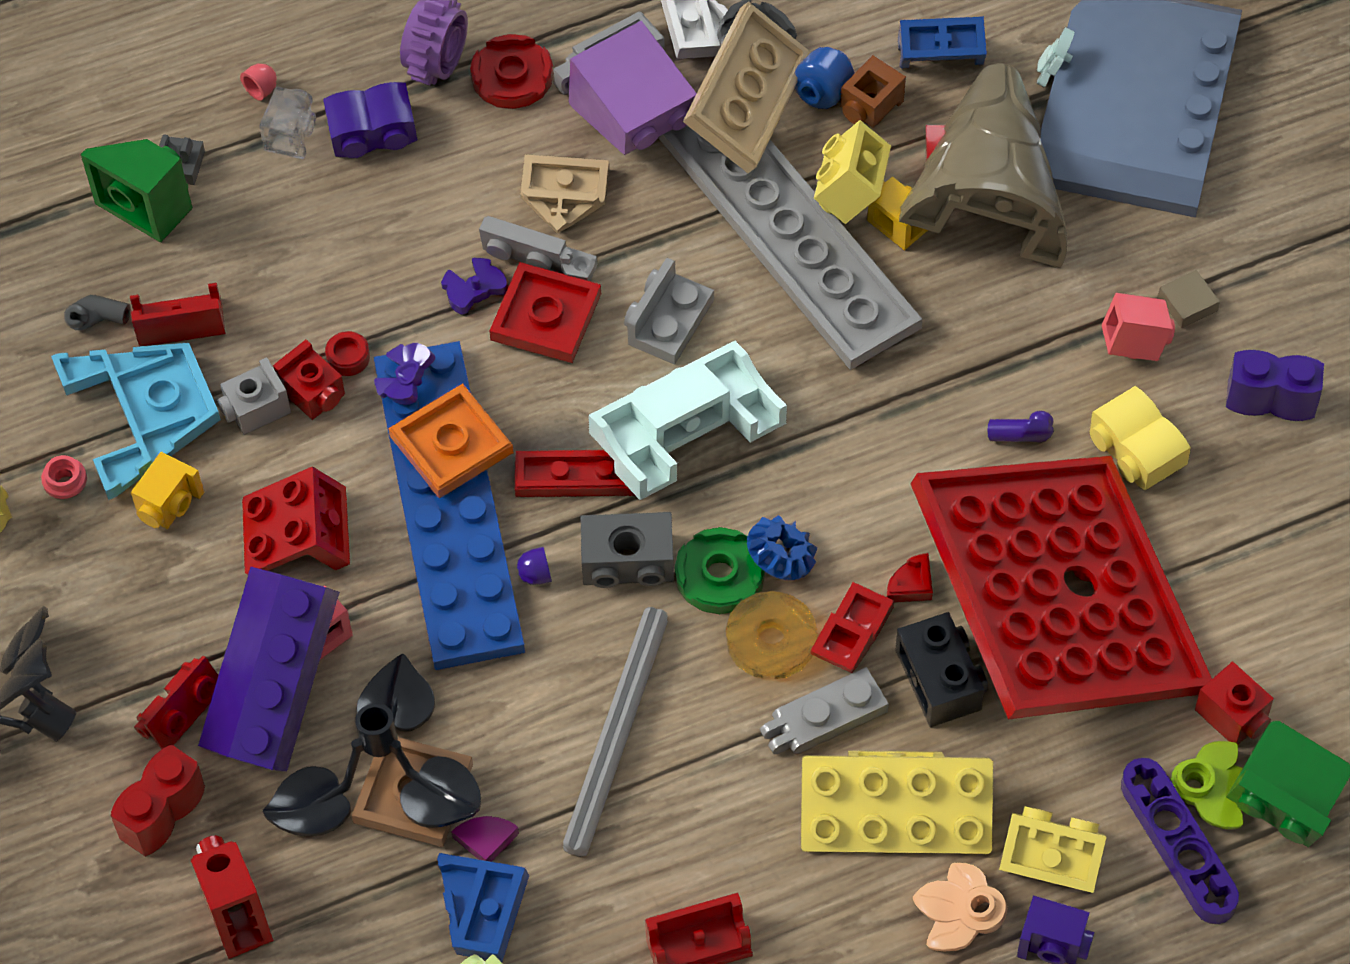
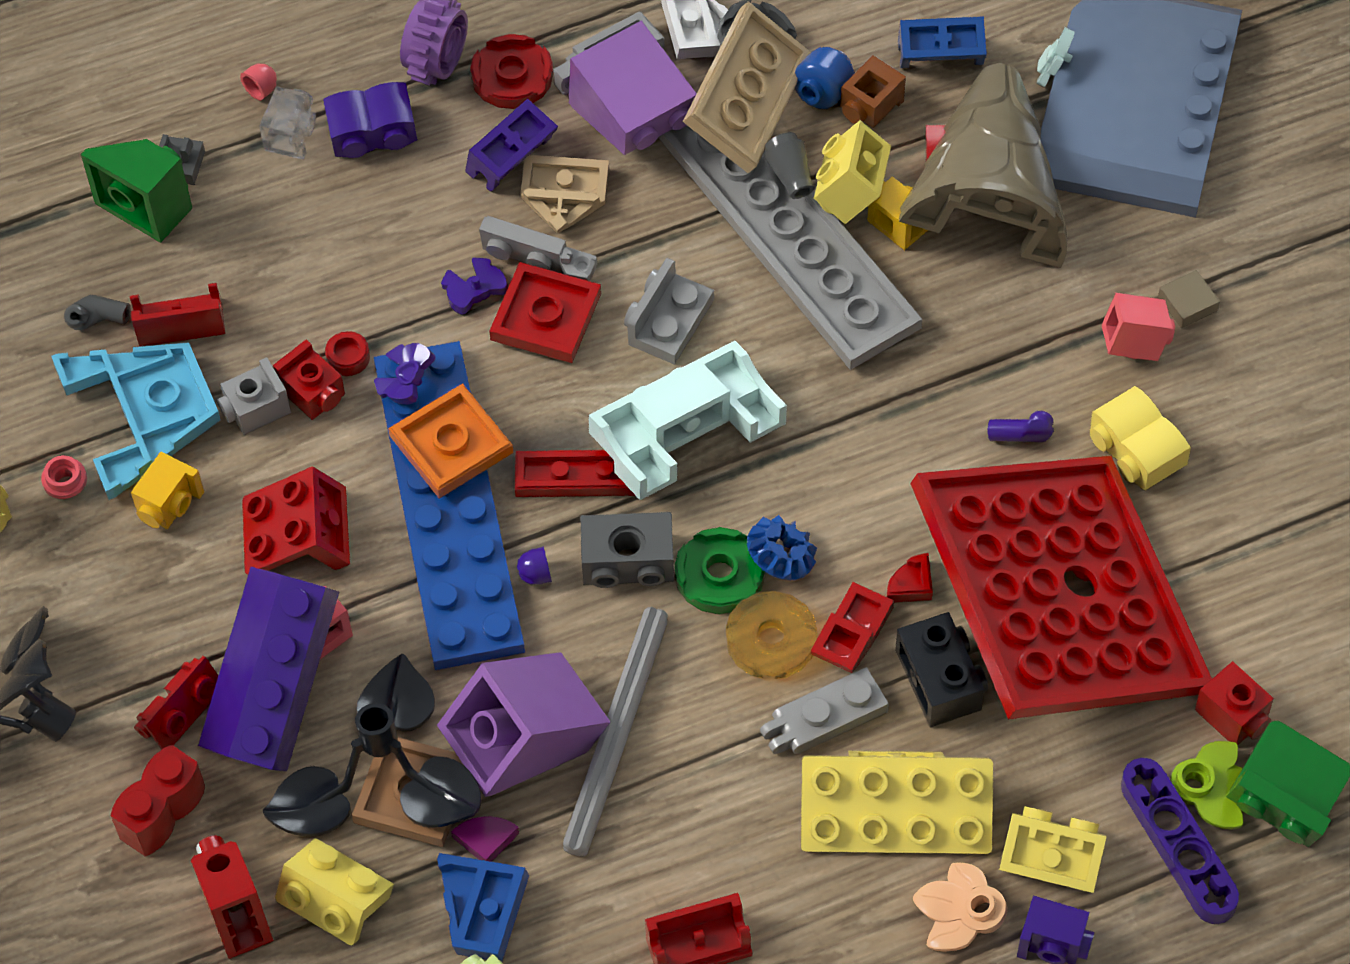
dark purple brick [1226,350,1324,421] -> none
none -> light yellow bracket [275,838,394,945]
none -> medium lavender slope [437,652,610,797]
none -> dark purple hinge [465,99,558,191]
none -> dark grey cone [765,132,814,199]

